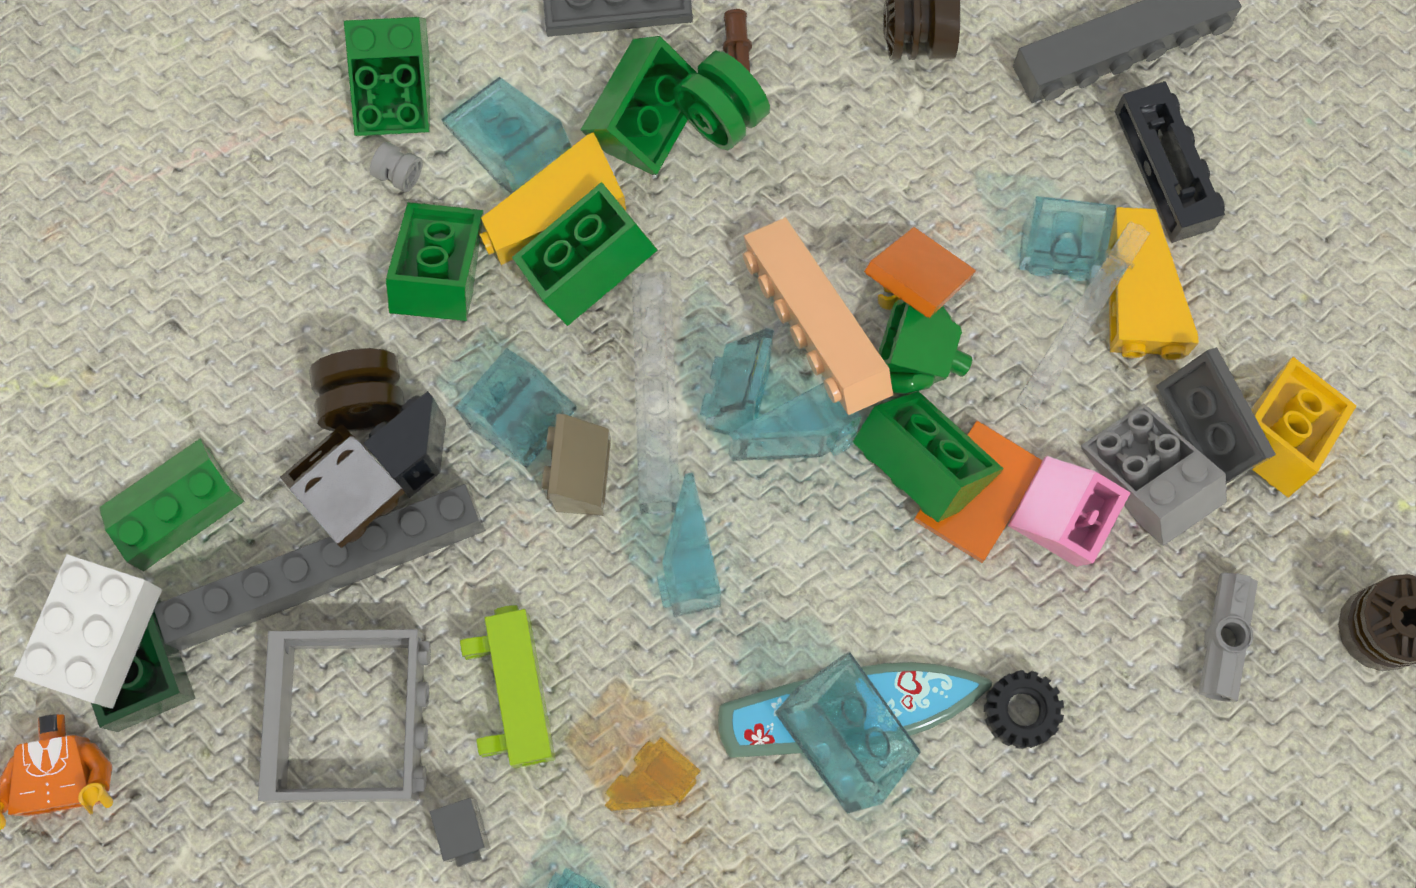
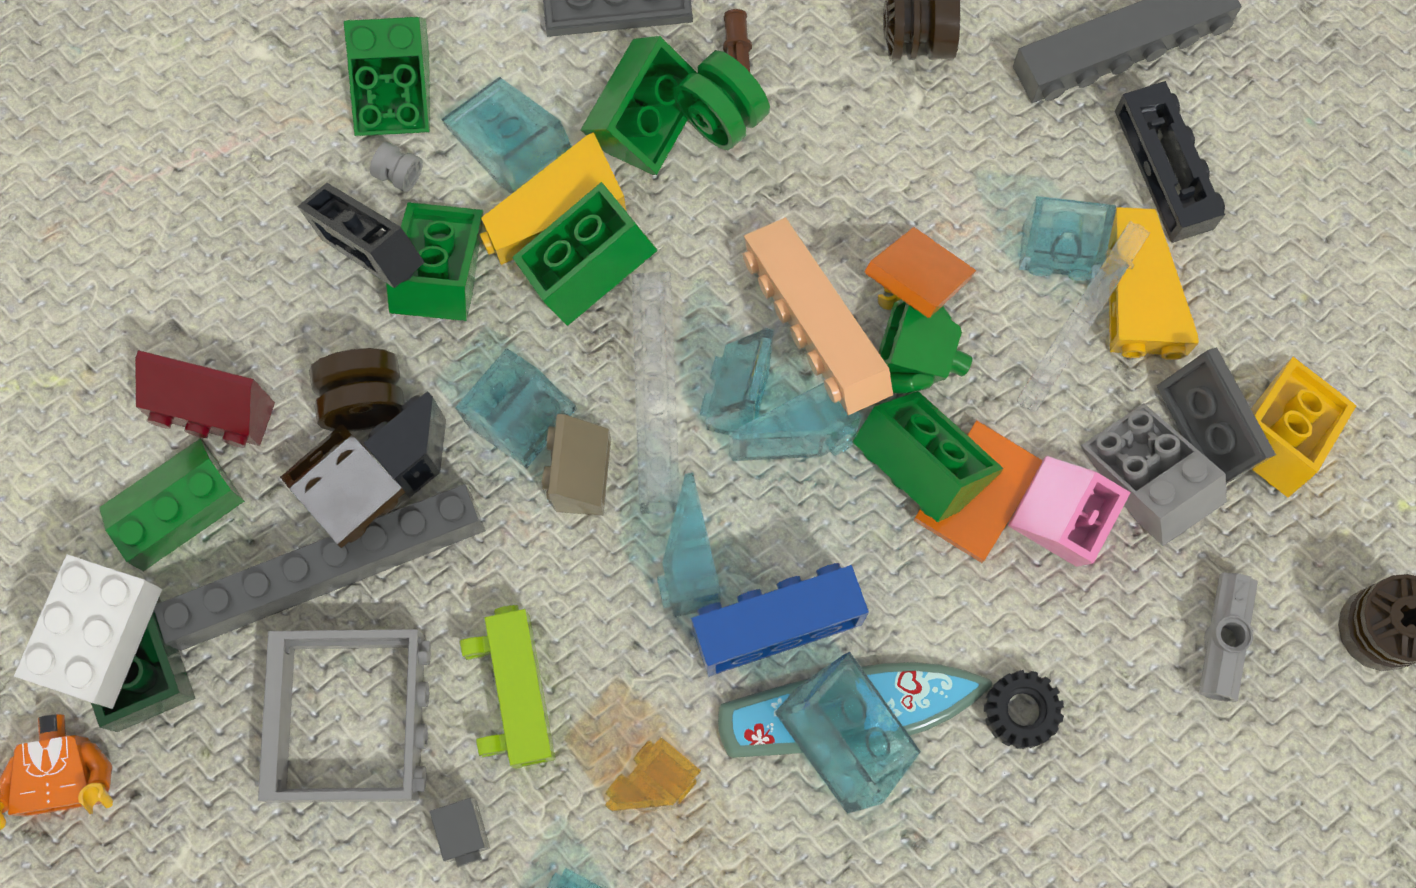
none -> dark red slope [135,350,275,448]
none -> black brick [297,182,425,288]
none -> blue brick [691,563,869,677]

